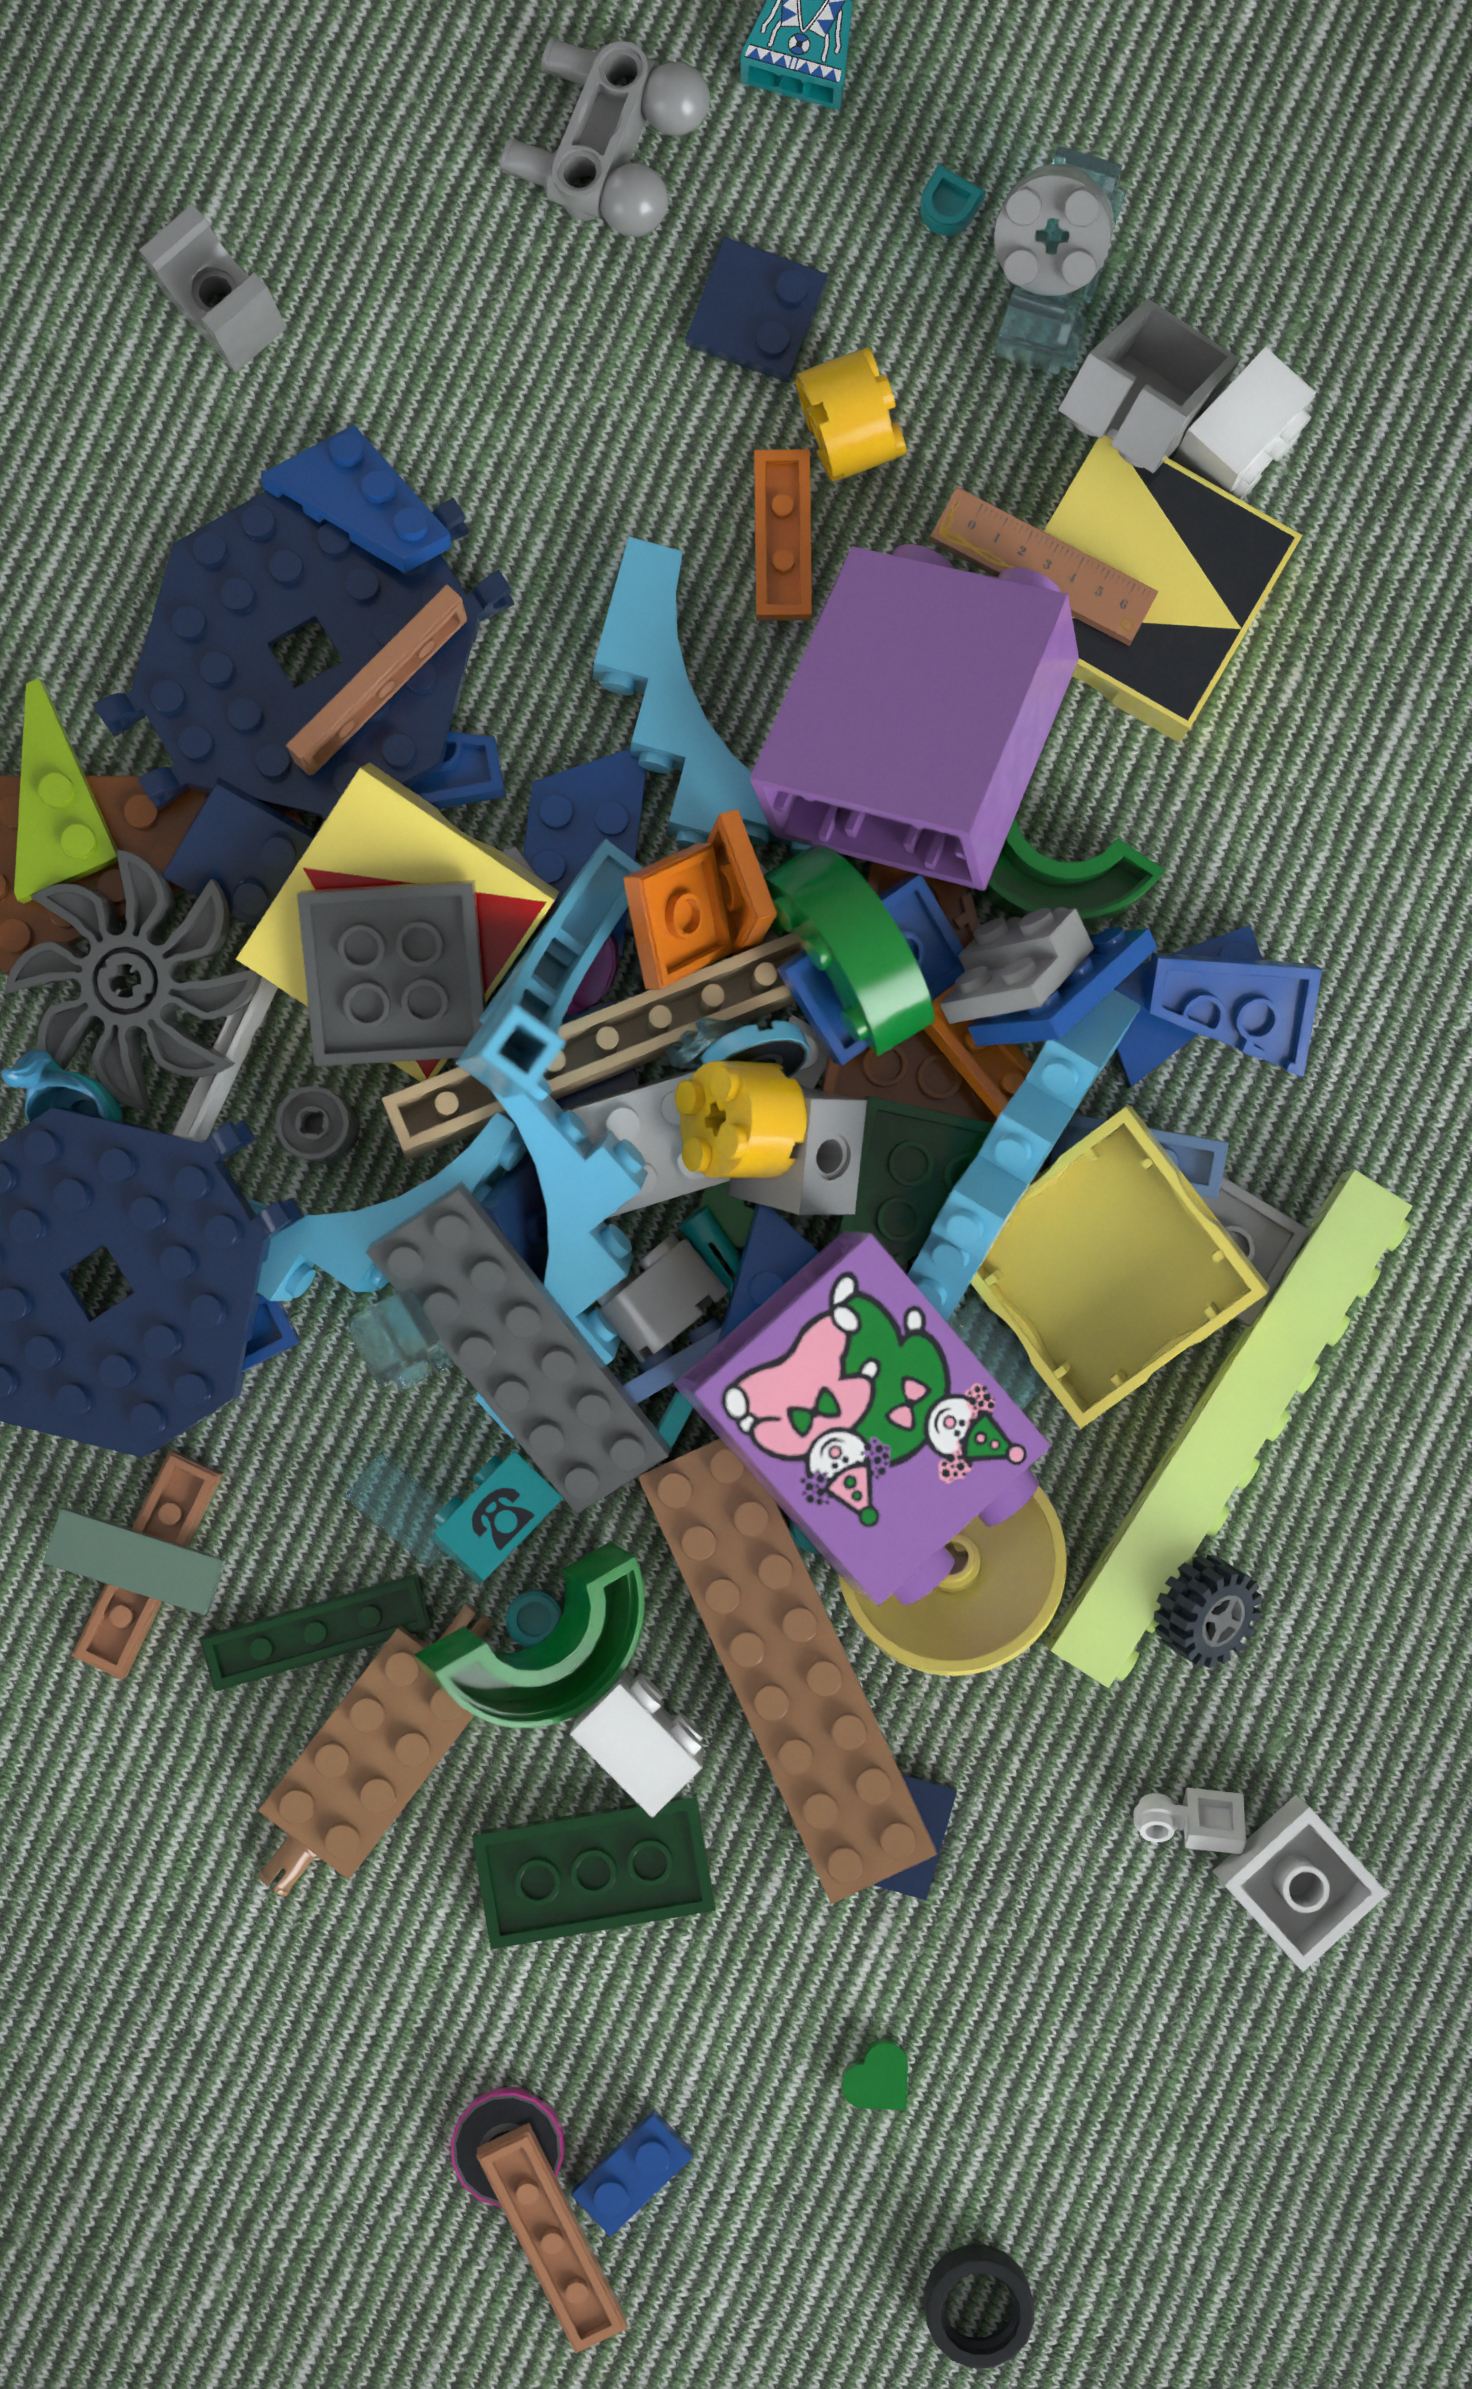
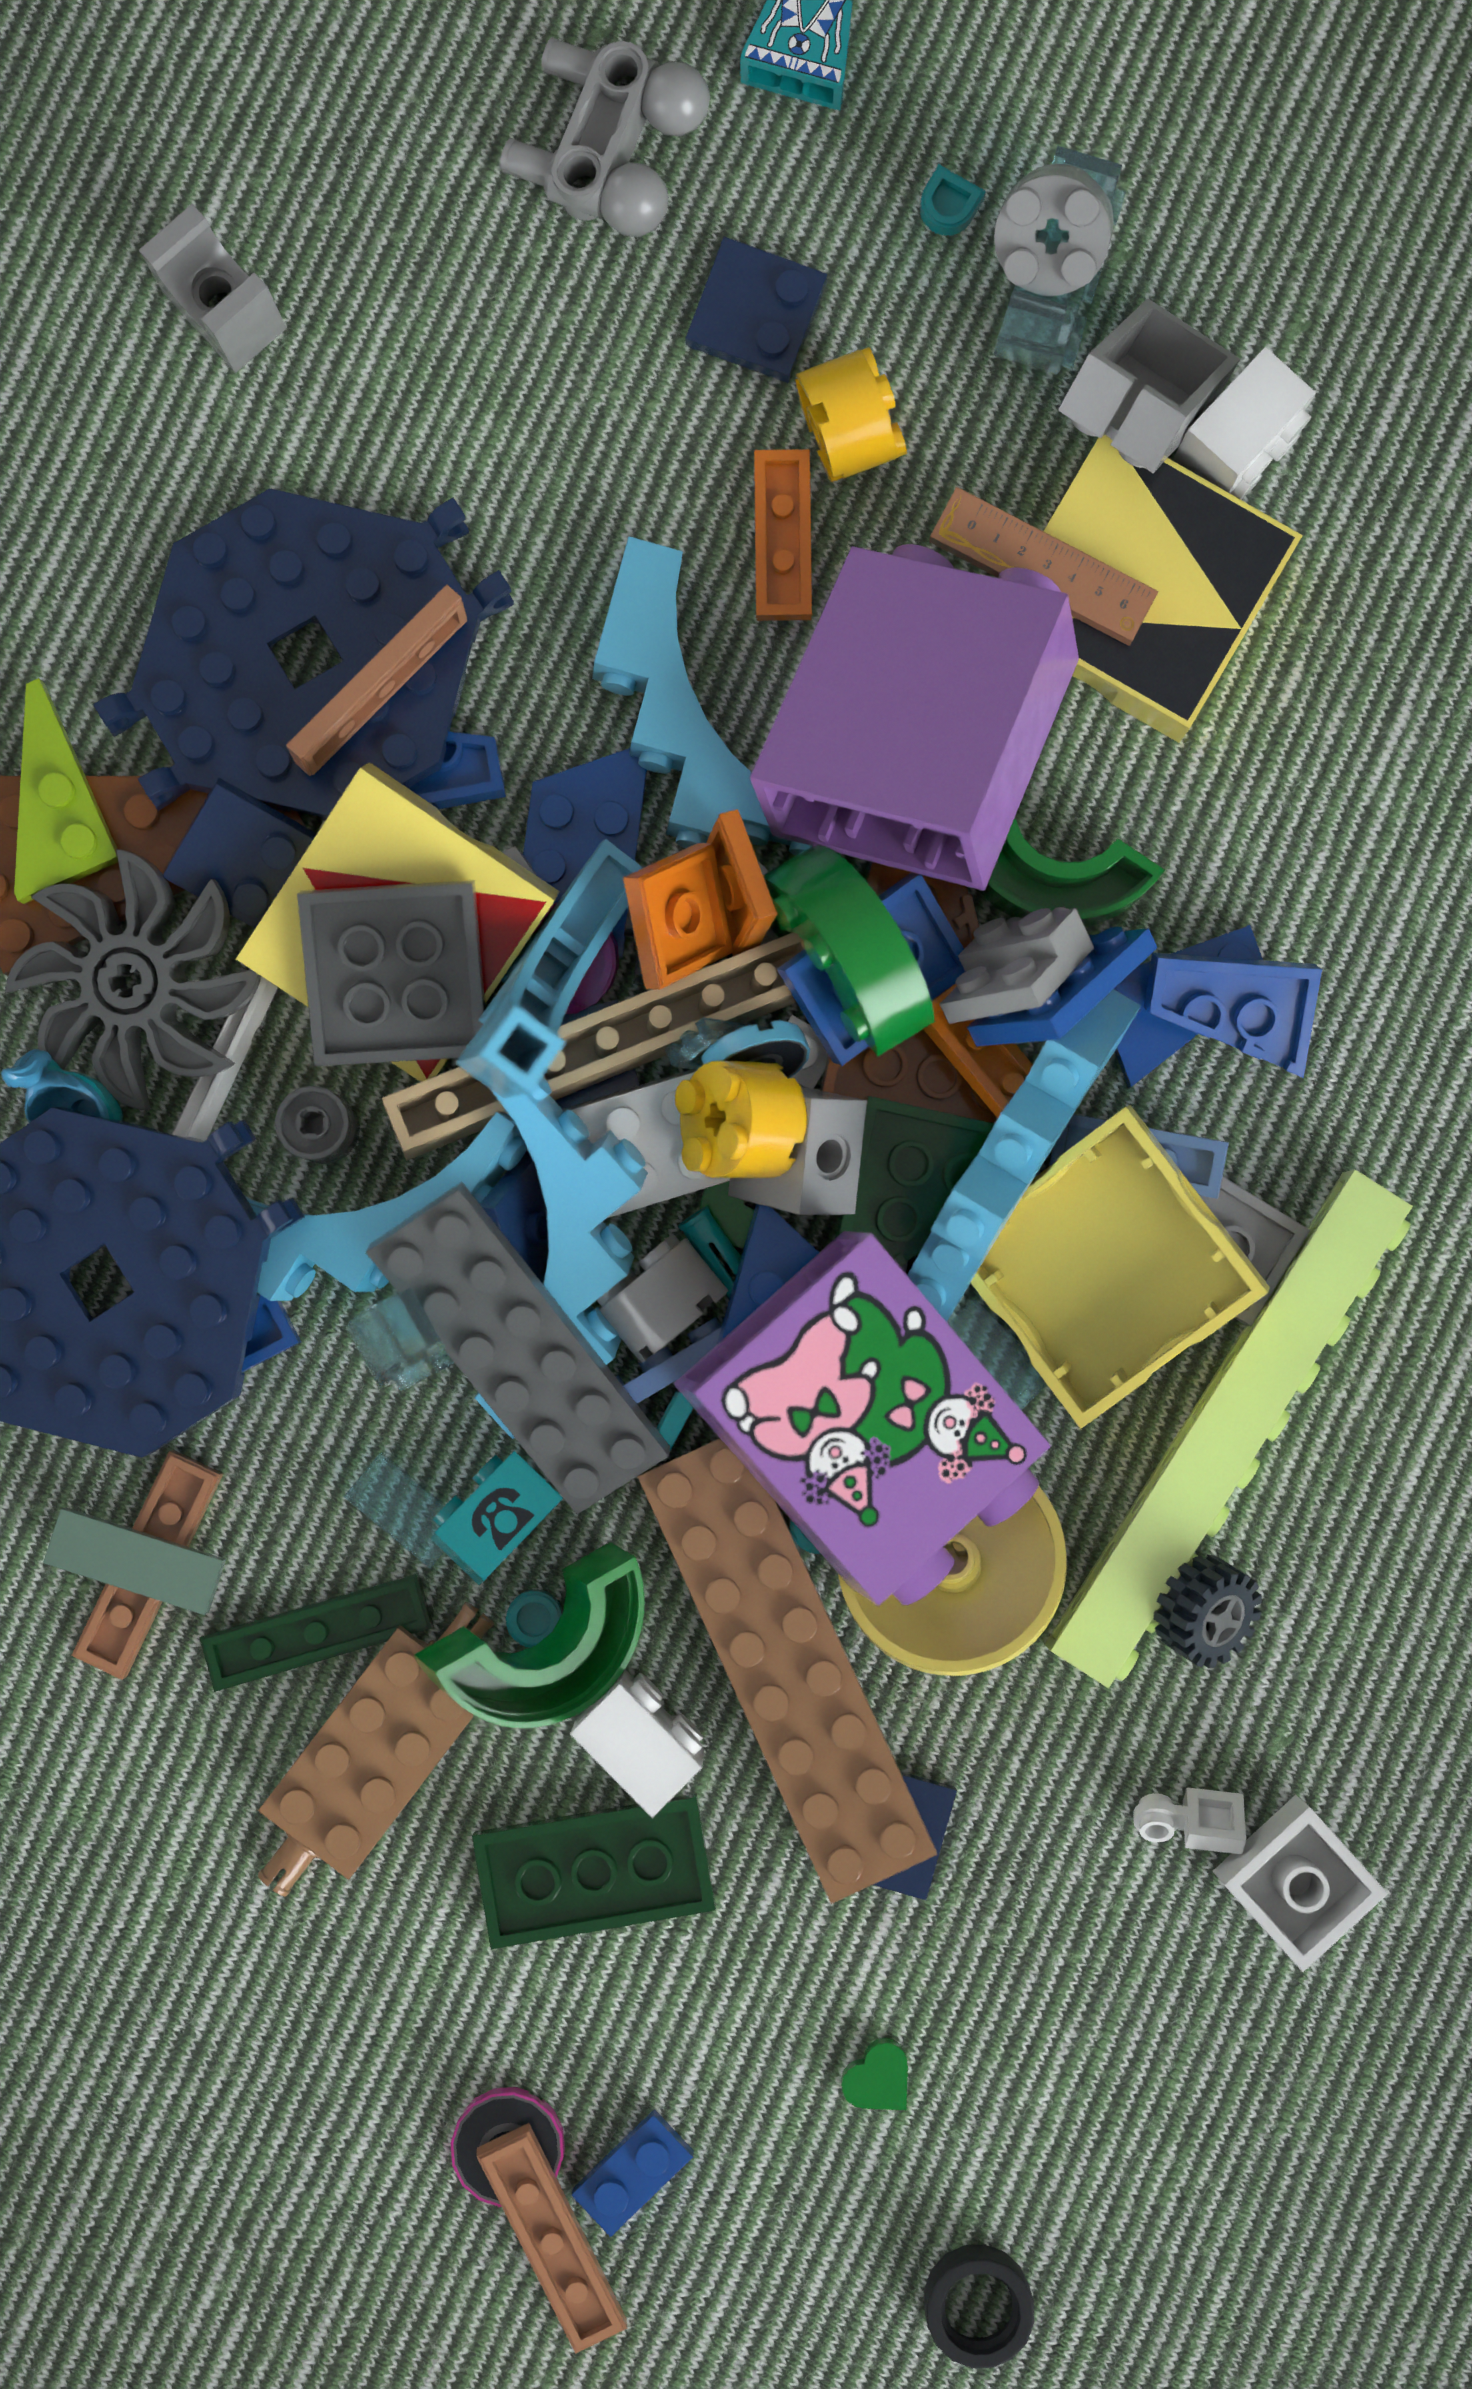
blue wing [261,424,451,573] -> none

